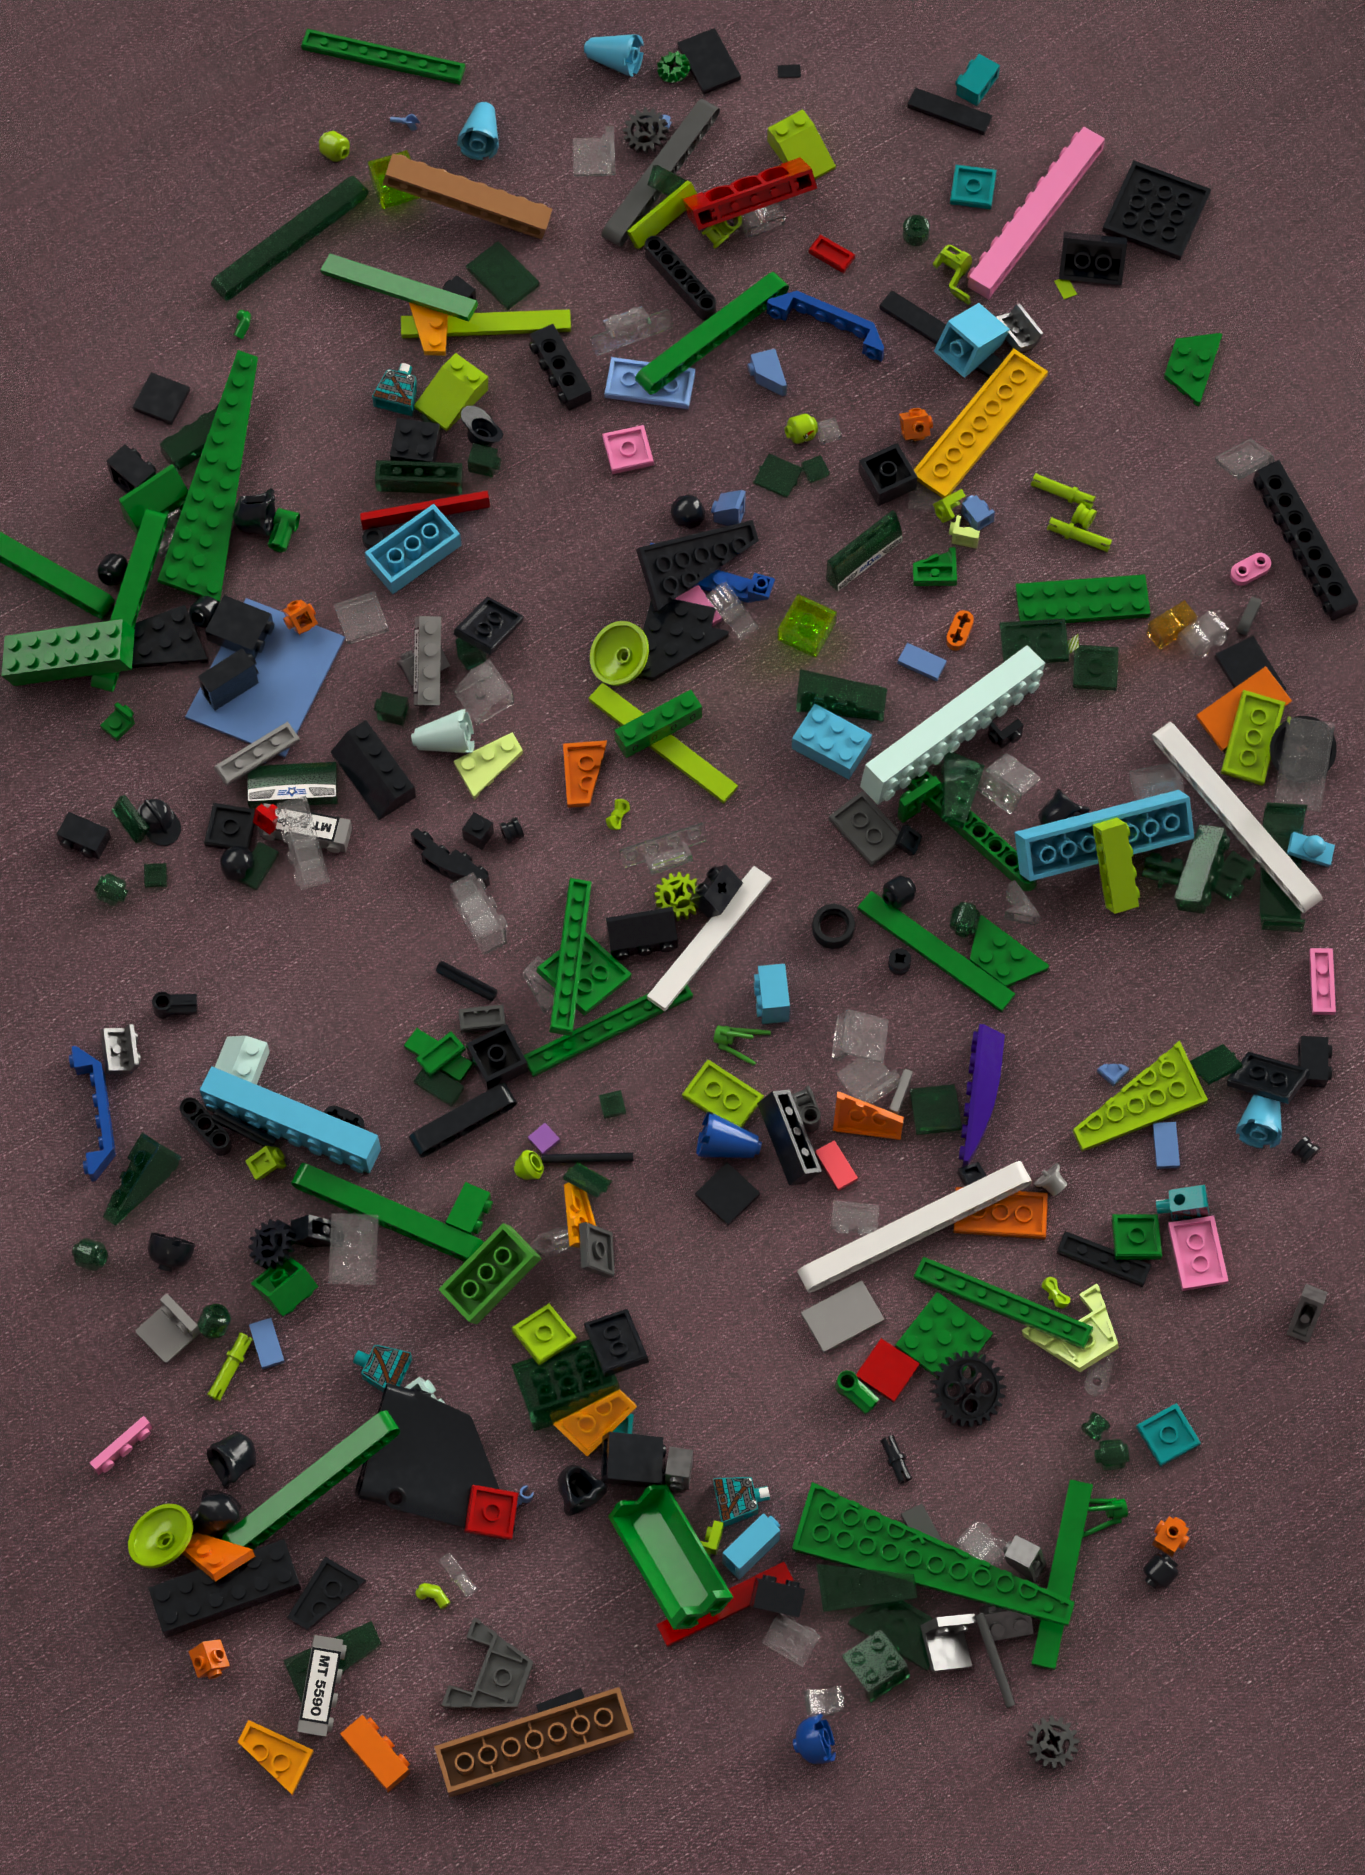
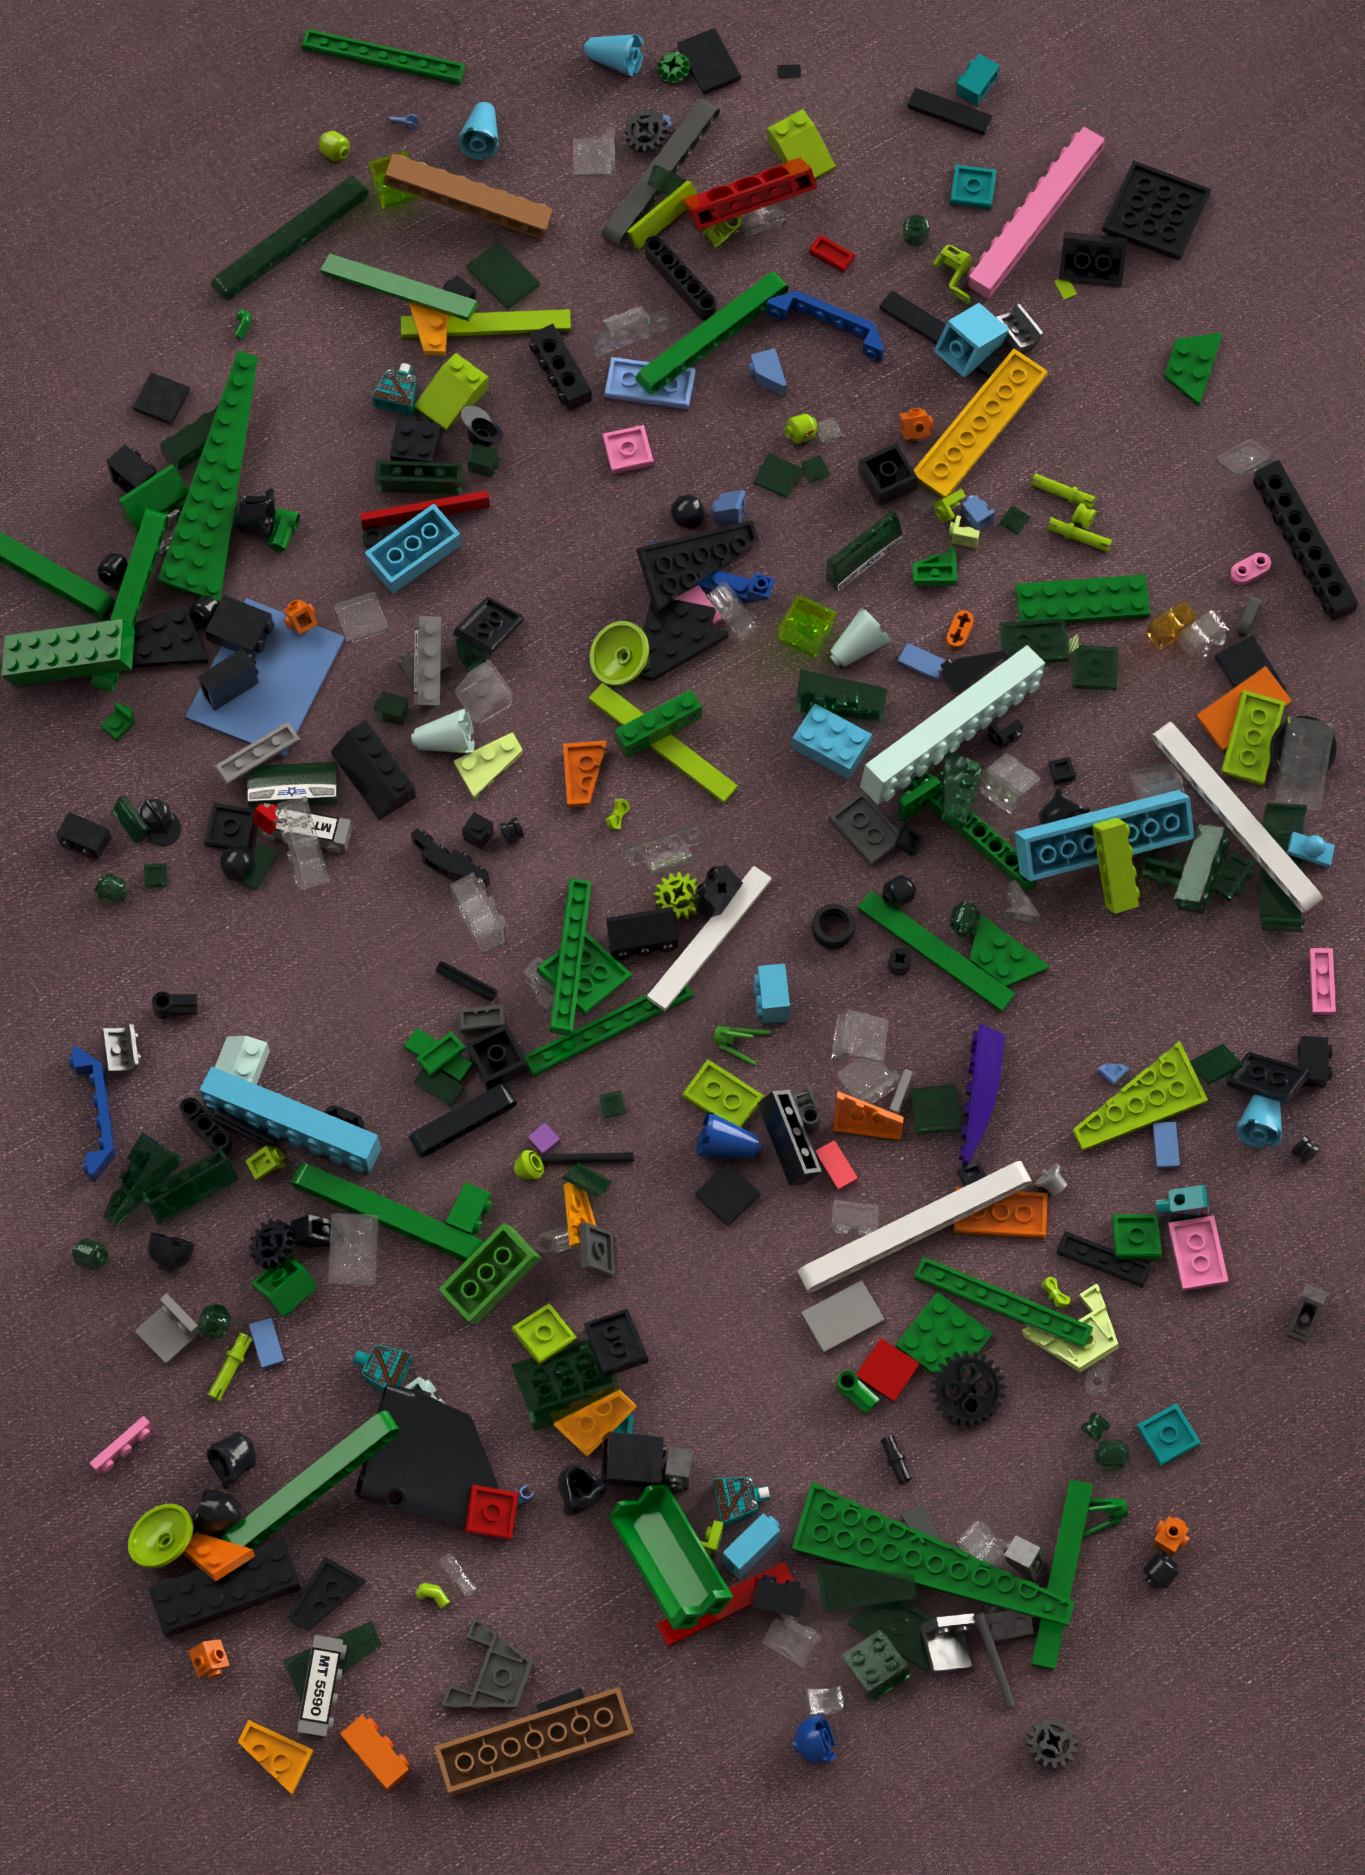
none -> clear green brick [141,1148,239,1225]
none -> light aqua cone [830,608,891,667]
none -> black slope [938,650,1008,693]
none -> clear green tile [1000,505,1030,535]
none -> black tile [1048,757,1076,784]

